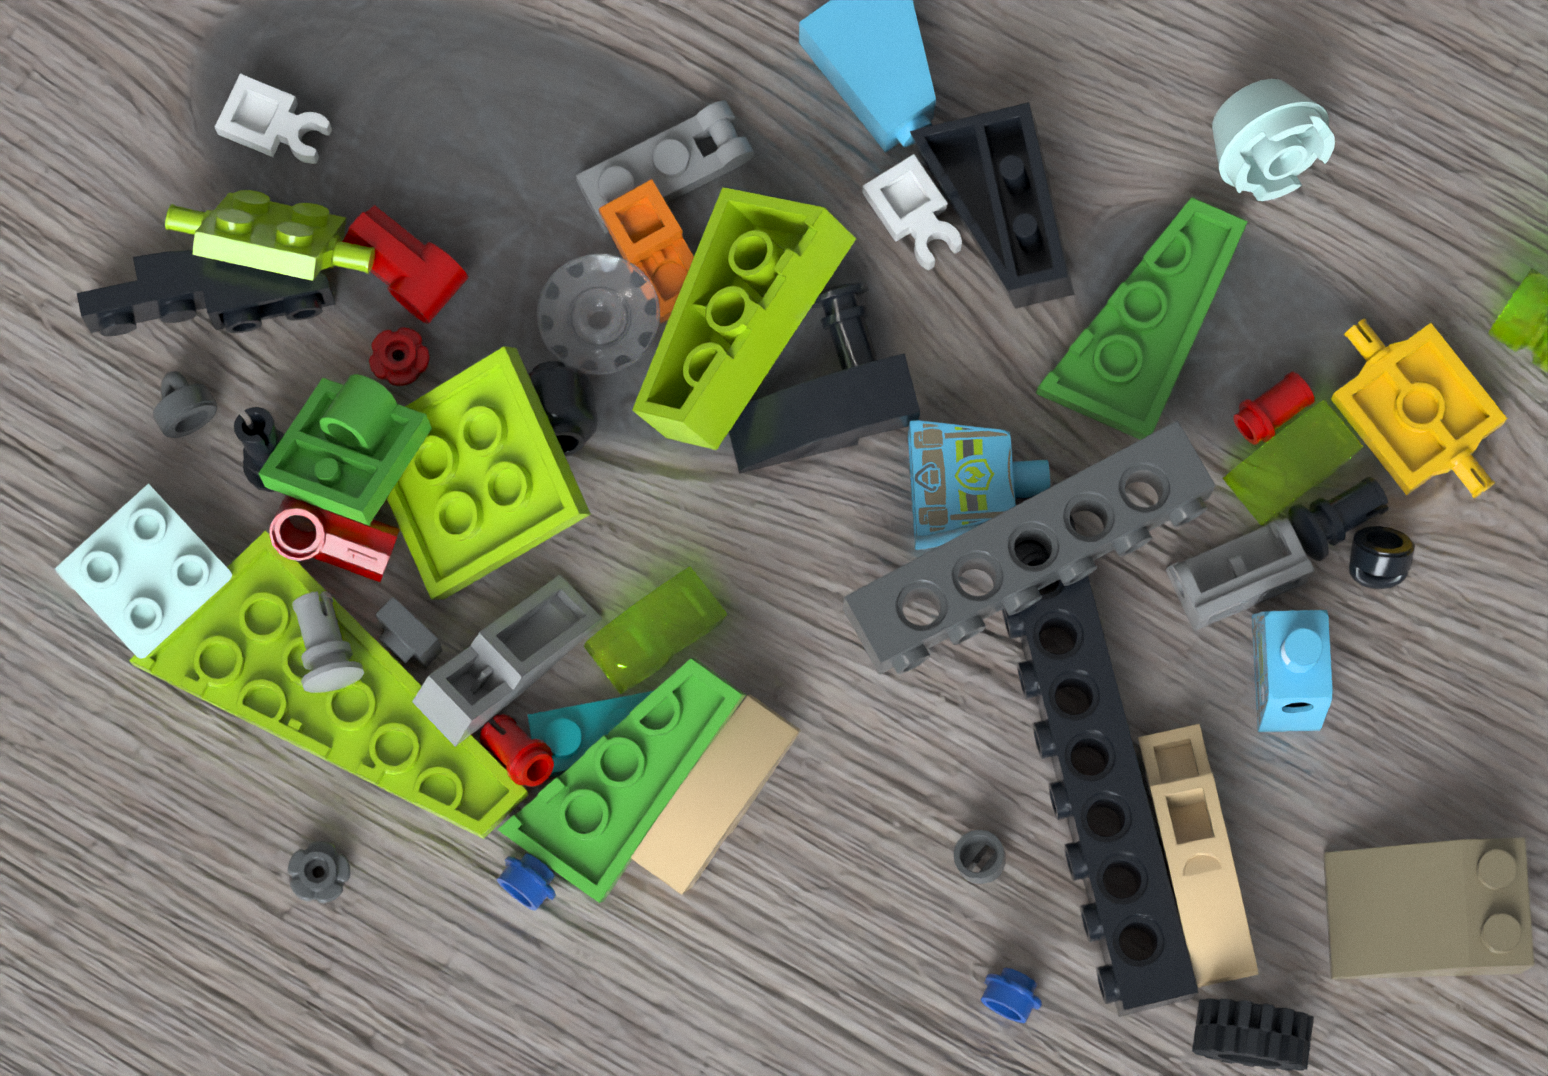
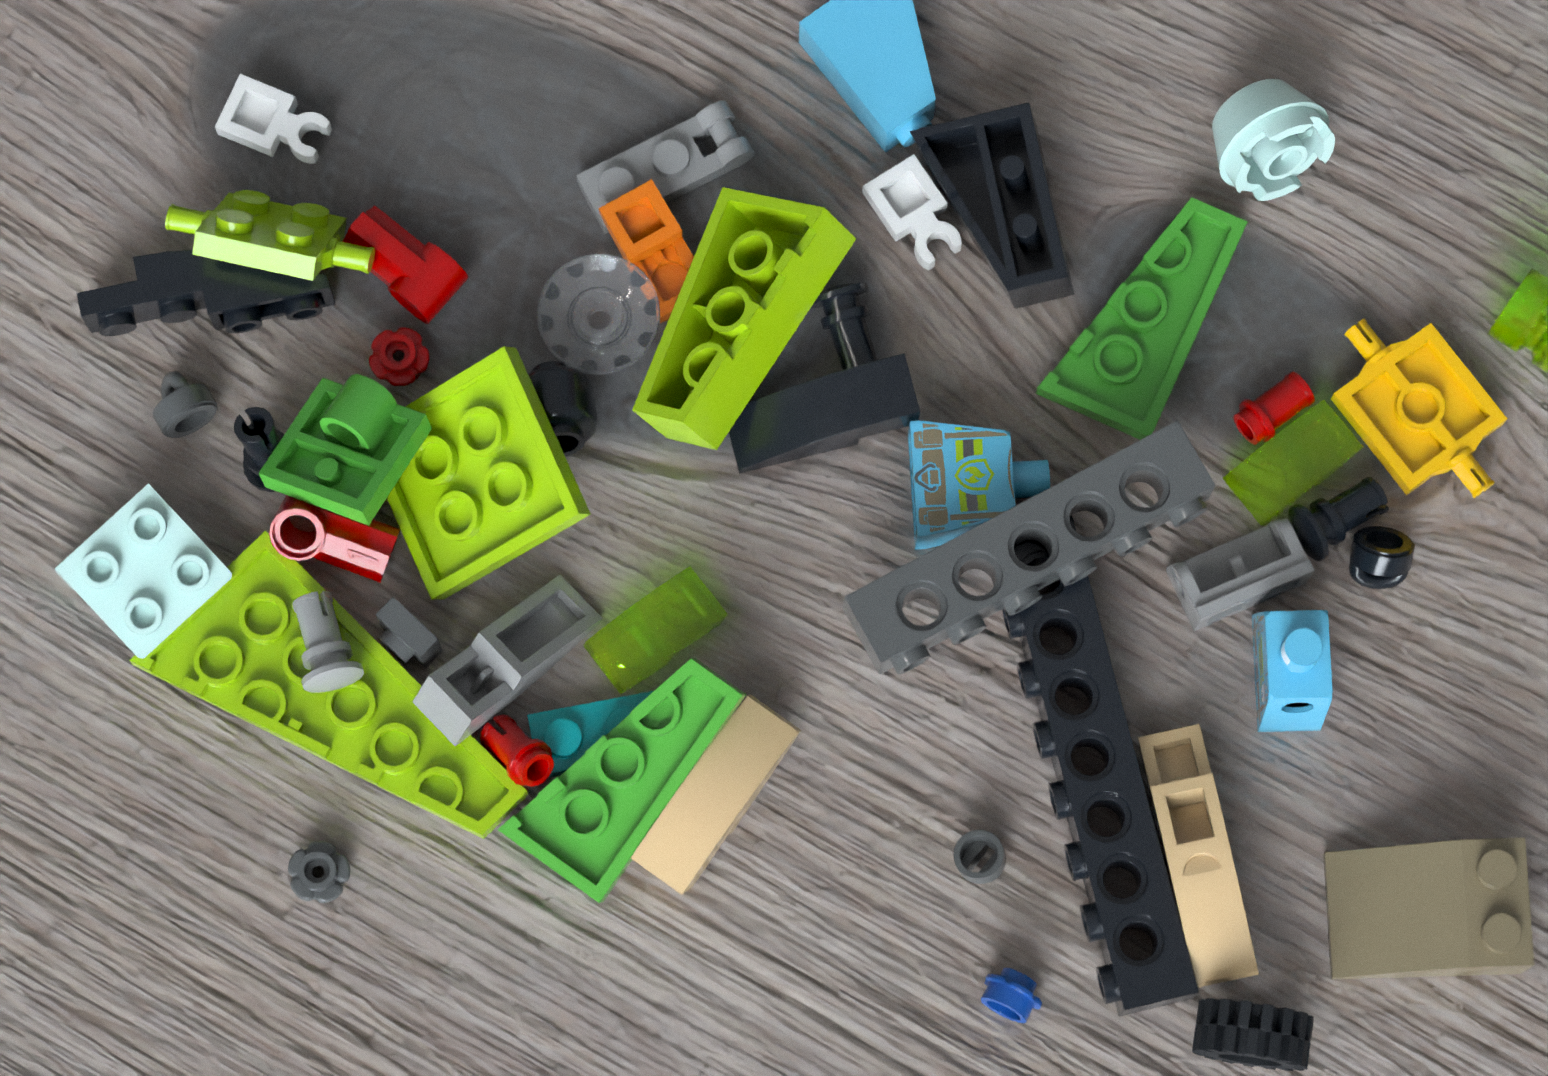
blue plate [497,853,556,911] -> none

